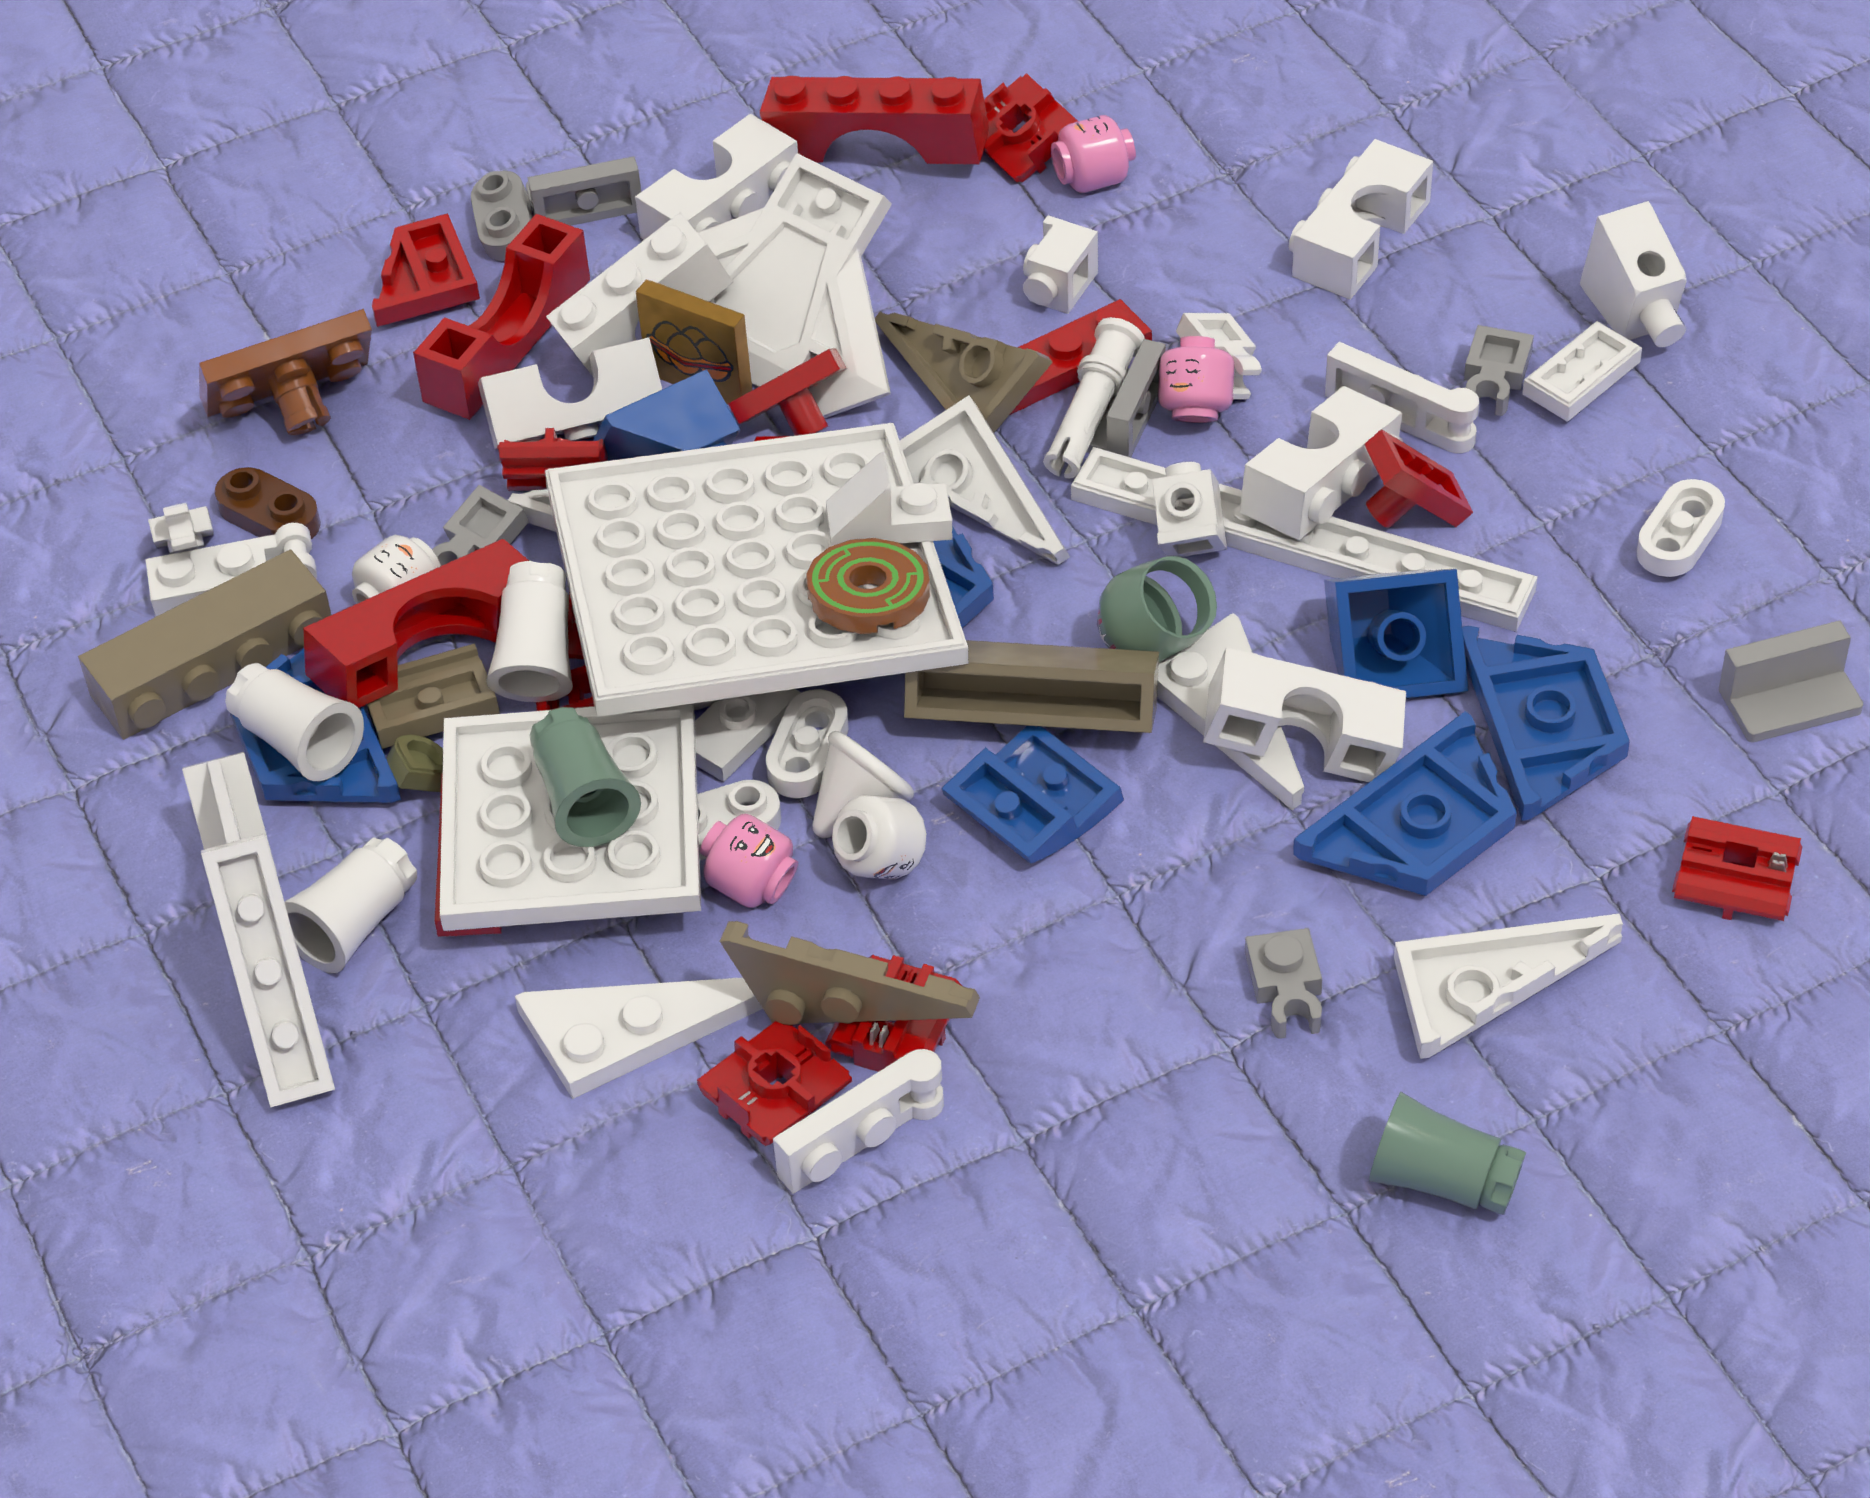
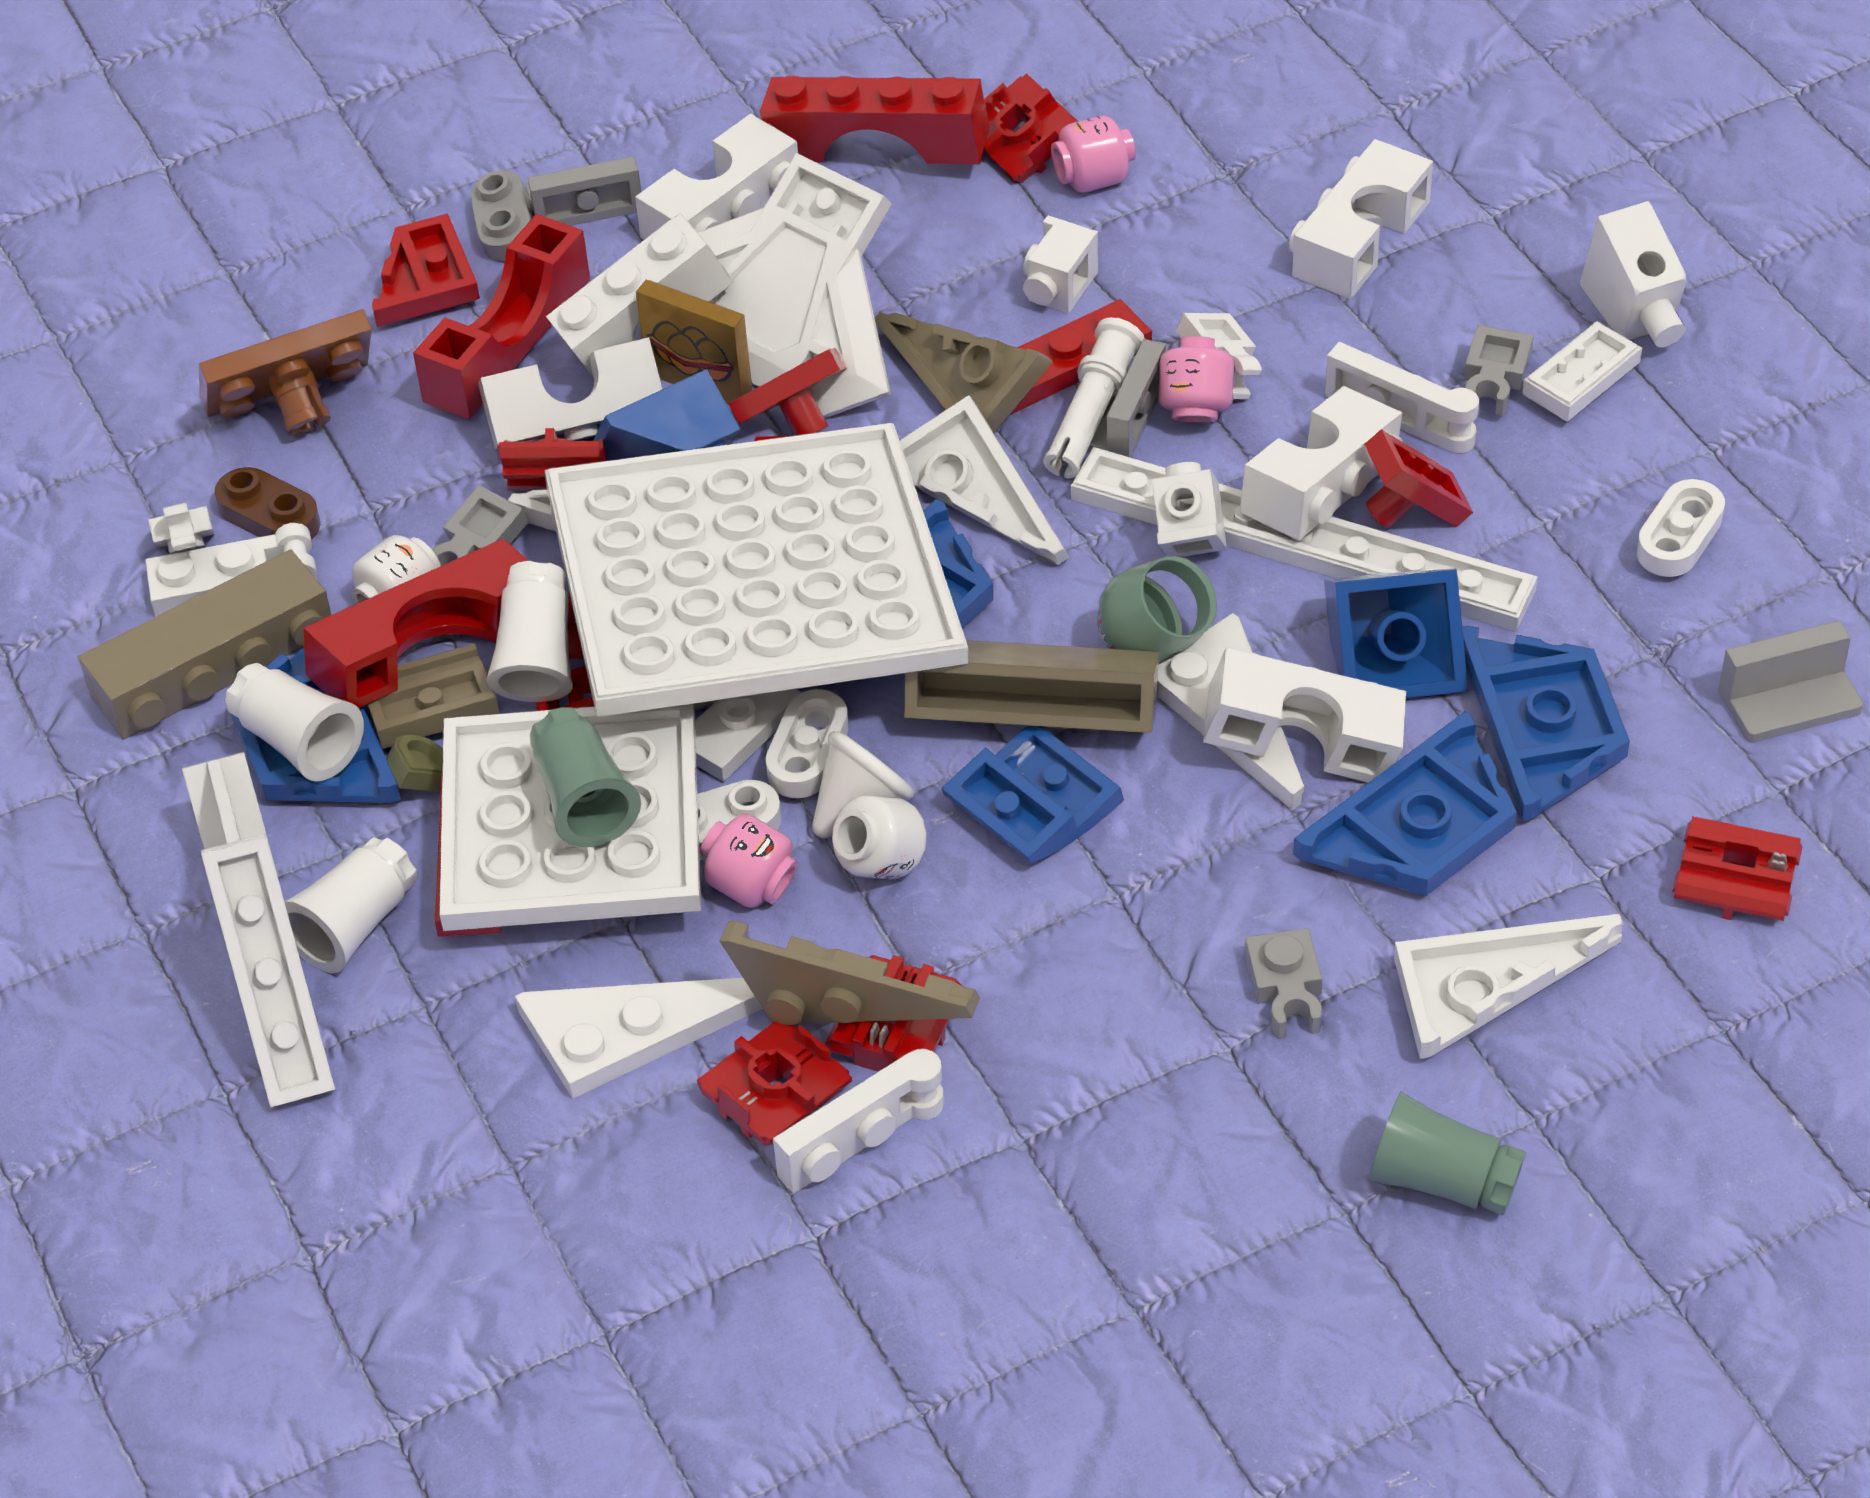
dark orange tile [806,538,930,634] -> none
white slope [826,452,952,546] -> none

